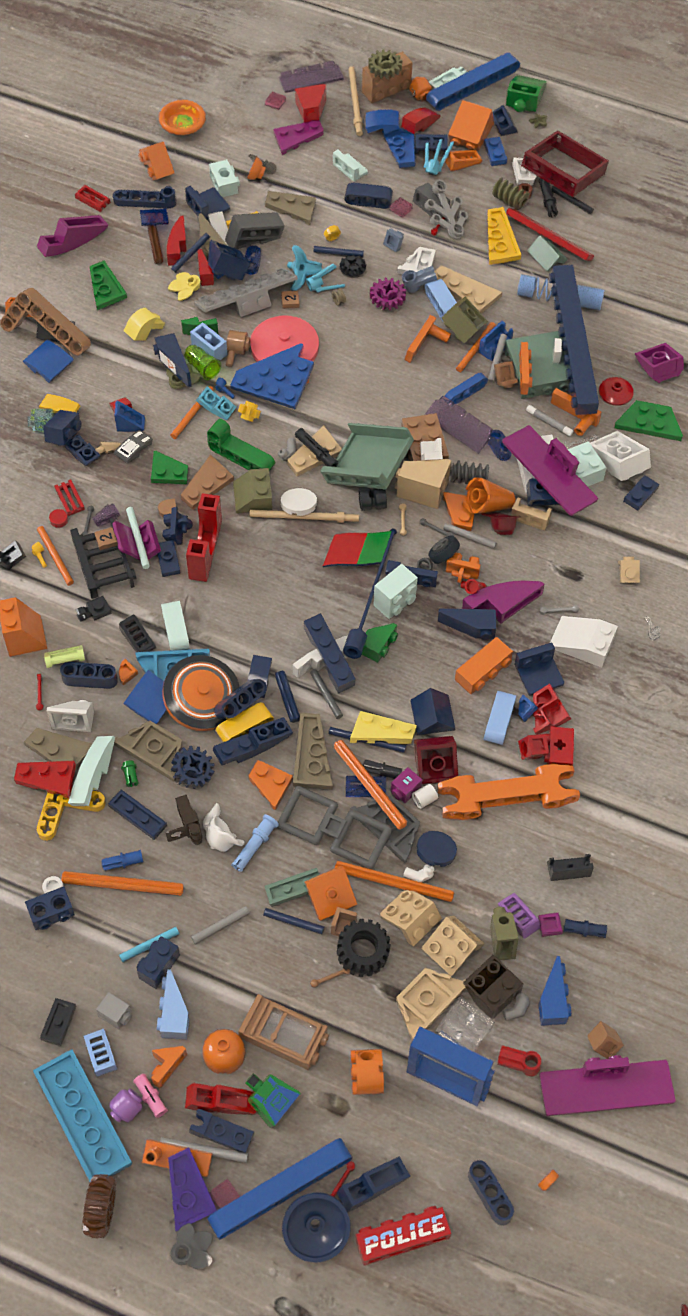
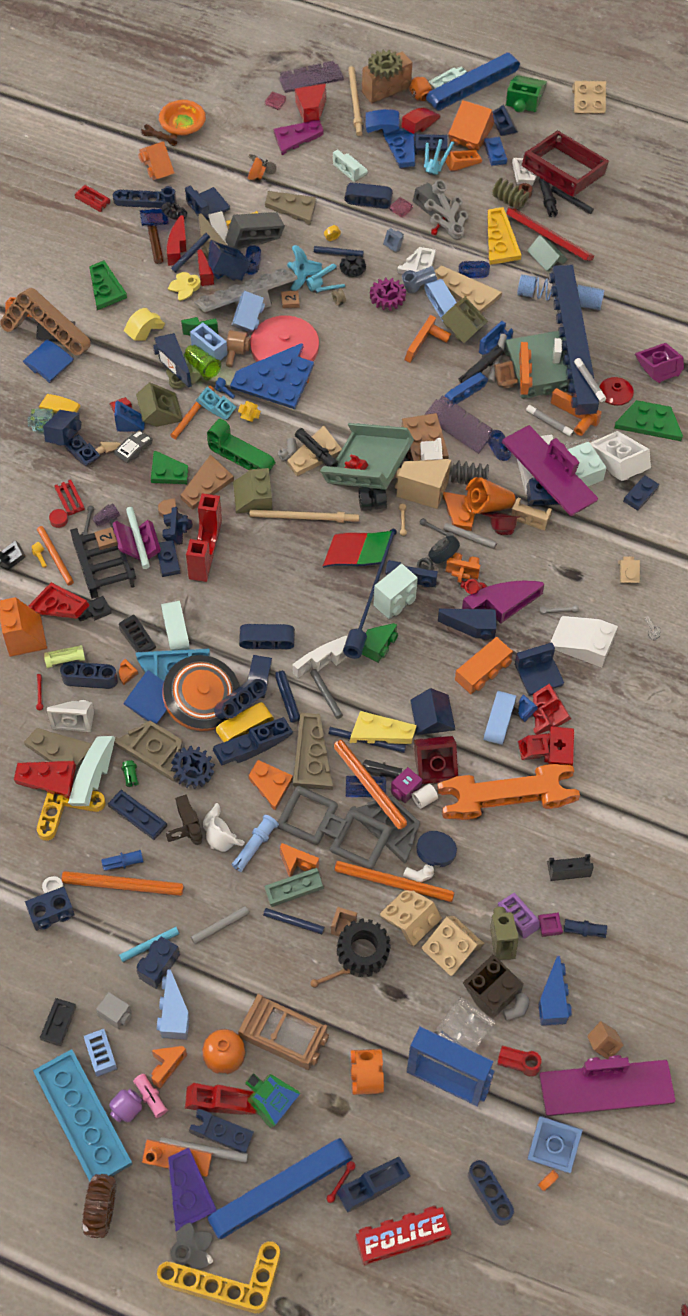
magenta slope [37,215,109,257] -> none
light aqua brick [209,160,240,197] -> none
clear pink tile [209,1179,240,1209] -> none
white tile [281,488,317,516] -> none
dark blue dish [282,1192,351,1263] -> none
dark blue arch [304,613,356,694] -> none
orange plate [305,866,357,921] -> none
tan wing [396,968,466,1041] -> none
orange bar [456,322,496,372] -> none
olive plant [529,113,547,128] -> none
none -> red wing [28,582,90,619]
none -> olive slope [136,382,183,427]
none -> reddish brown piece [141,124,178,146]
none -> yellow beam [157,1241,280,1314]
none -> black gear [161,202,187,220]
none -> light blue brick [231,291,265,333]
none -> dark blue beam [239,624,295,649]
none -> orange slope [280,843,319,877]
none -> red tile [344,454,368,470]
none -> clear blue beam [458,261,490,278]
none -> black pin [458,345,504,383]
none -> medium blue slope [527,1116,583,1173]
none -> tan bracket [572,81,606,114]
none -> light grey bar [574,358,606,402]

